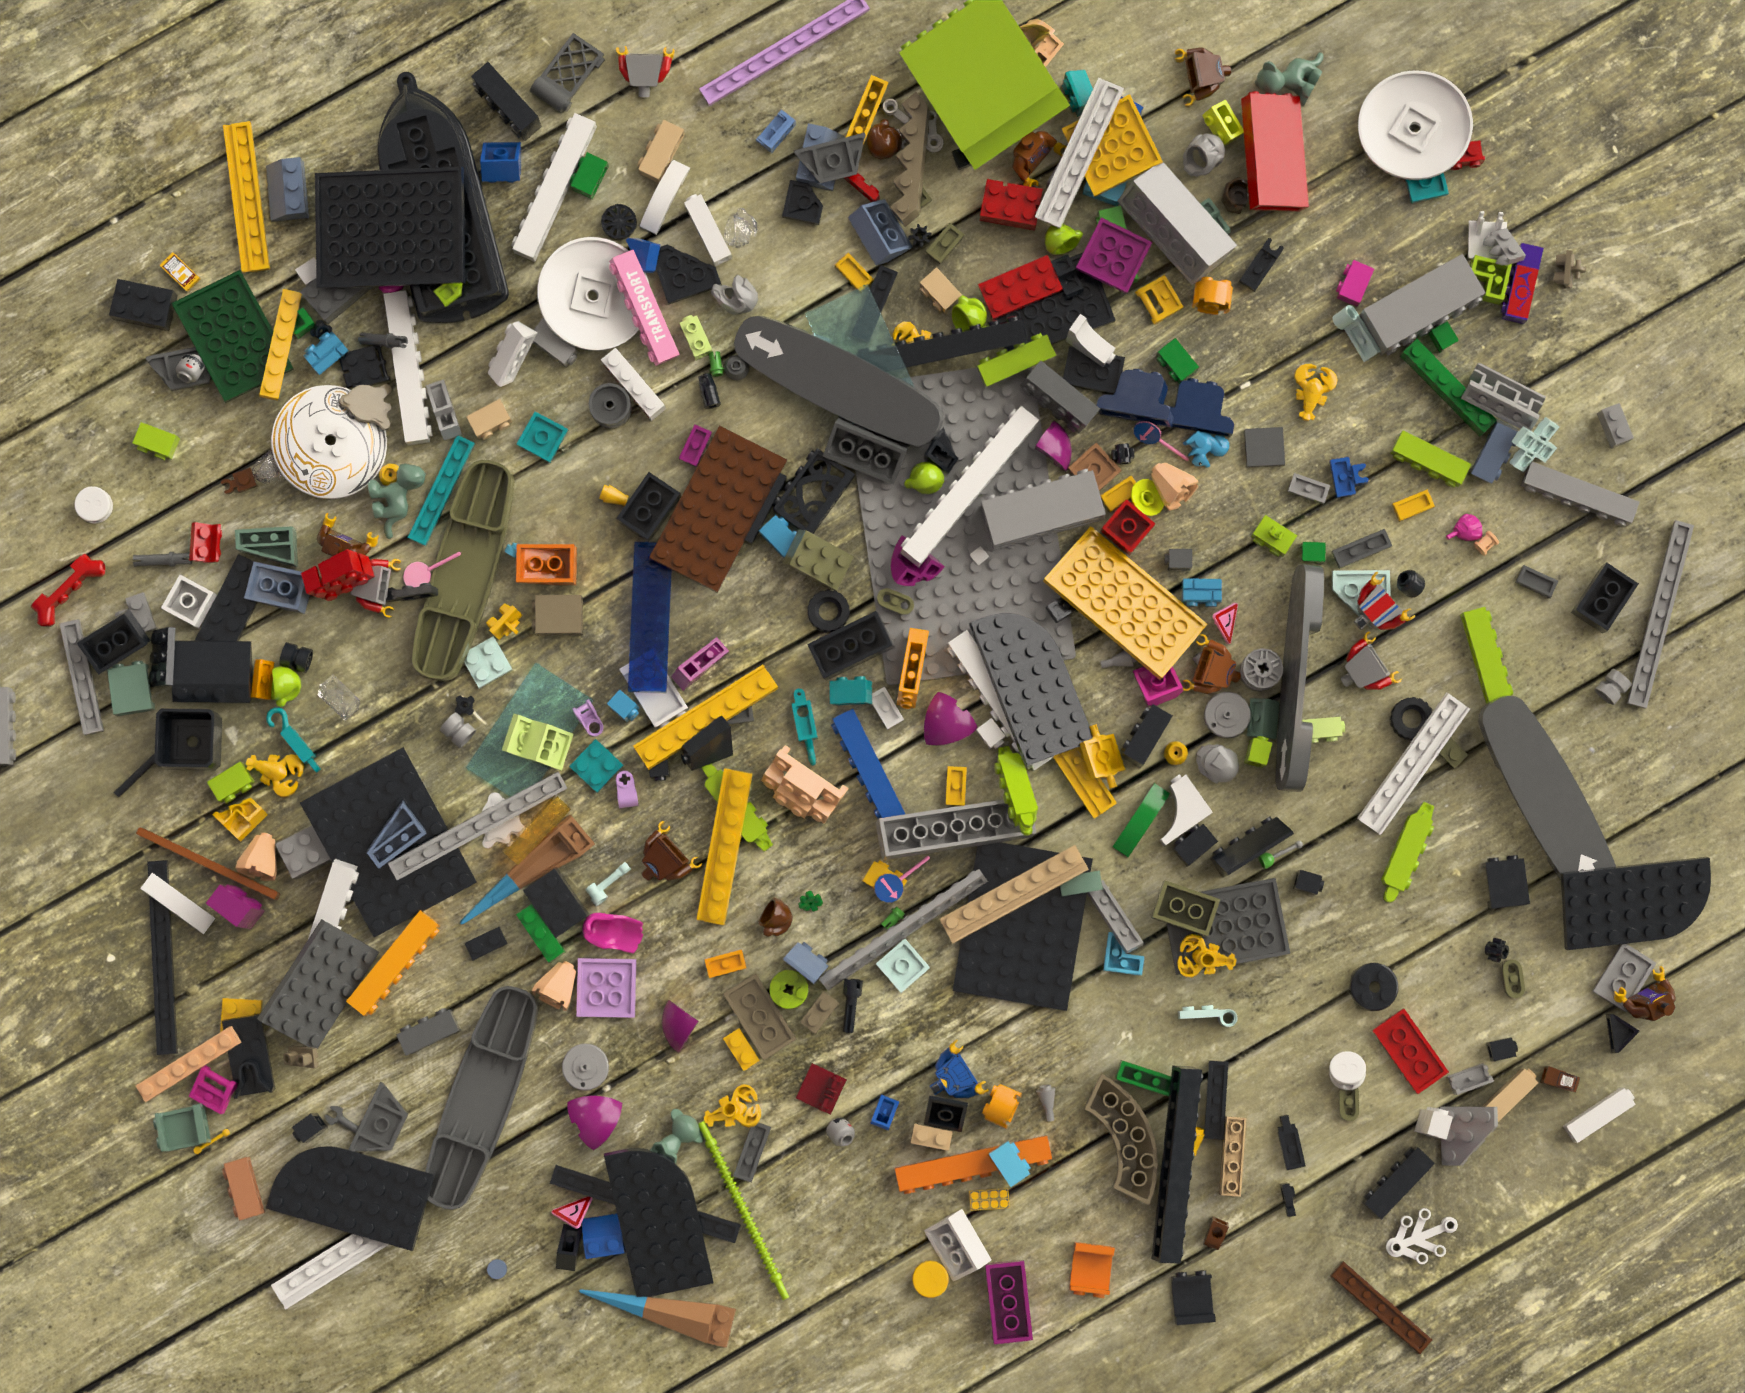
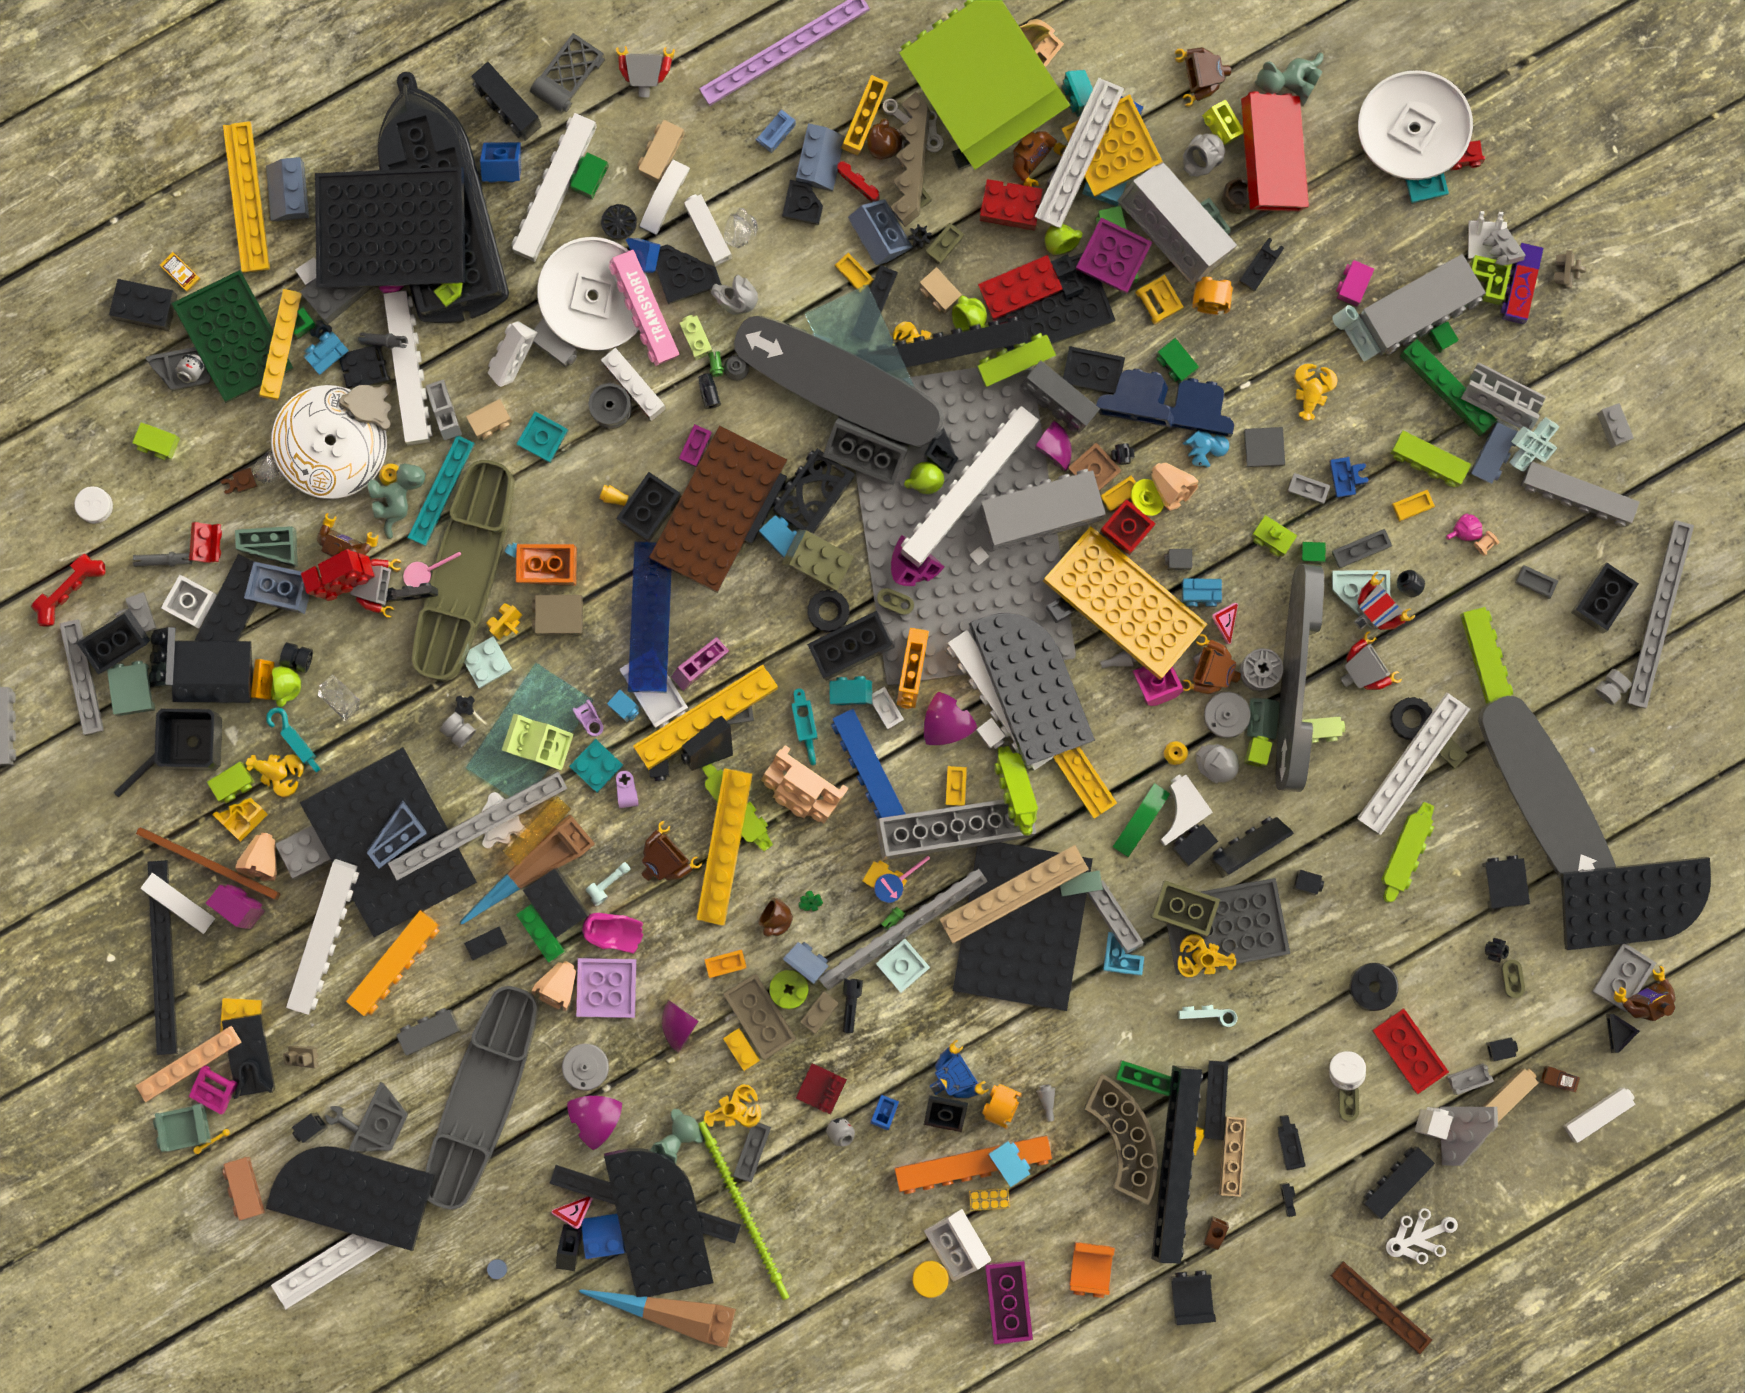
dark grey plate [257,919,379,1049] -> none
dark grey wing [793,133,866,183] -> none
tan brick [910,1123,953,1151] -> none
white arch [1066,314,1116,367] -> none
yellow plate [1080,724,1125,789] -> none
black brick [1120,704,1173,768] -> none
blue piece [1134,421,1189,461] -> none
hinge [1258,841,1303,869] -> none

